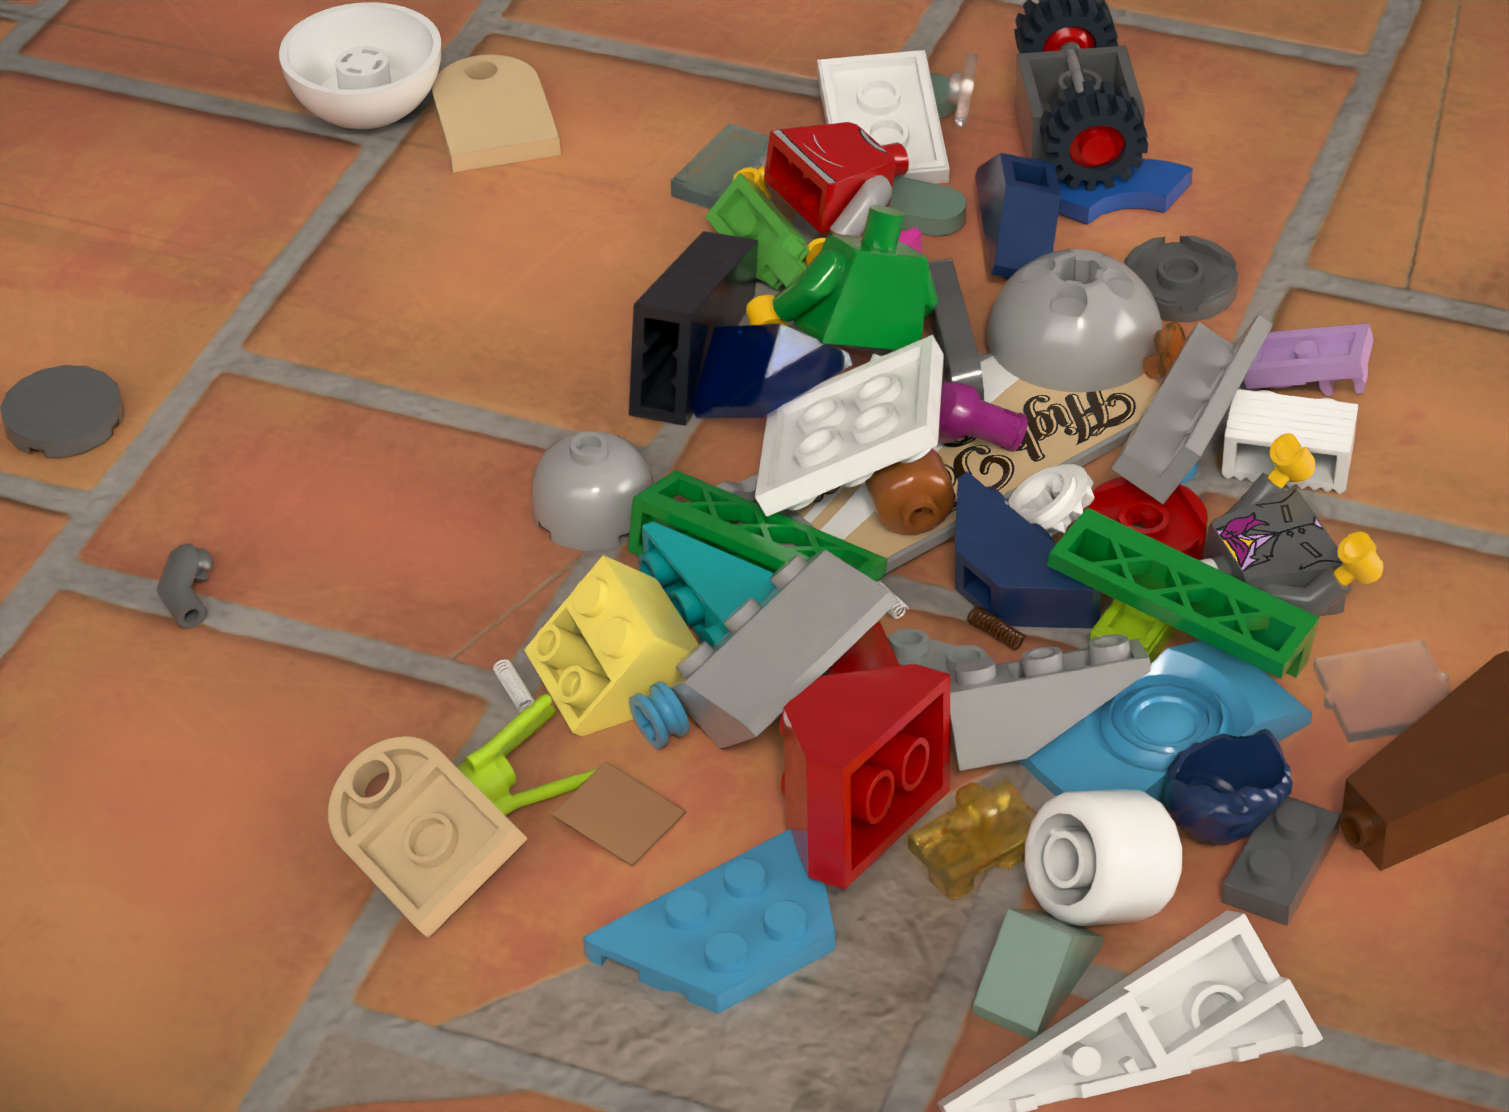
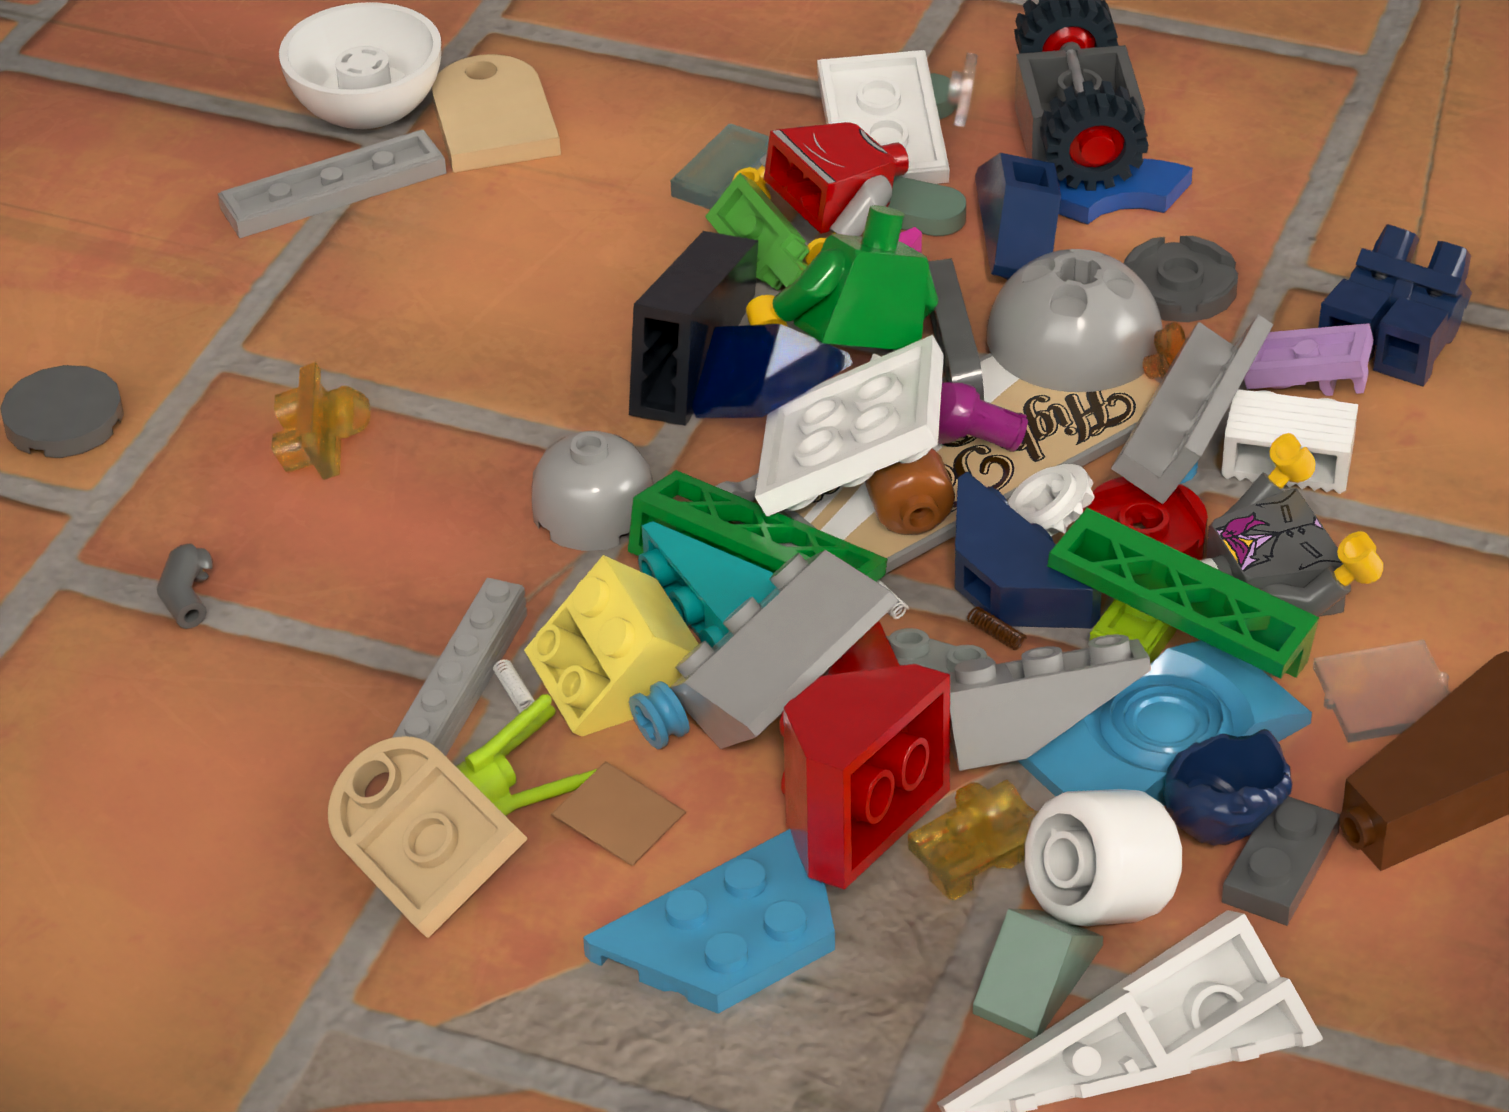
none -> light grey tile [218,130,447,238]
none -> clear yellow hips [271,362,371,480]
none -> light grey piece [392,577,527,756]
none -> dark blue hips [1318,224,1472,387]

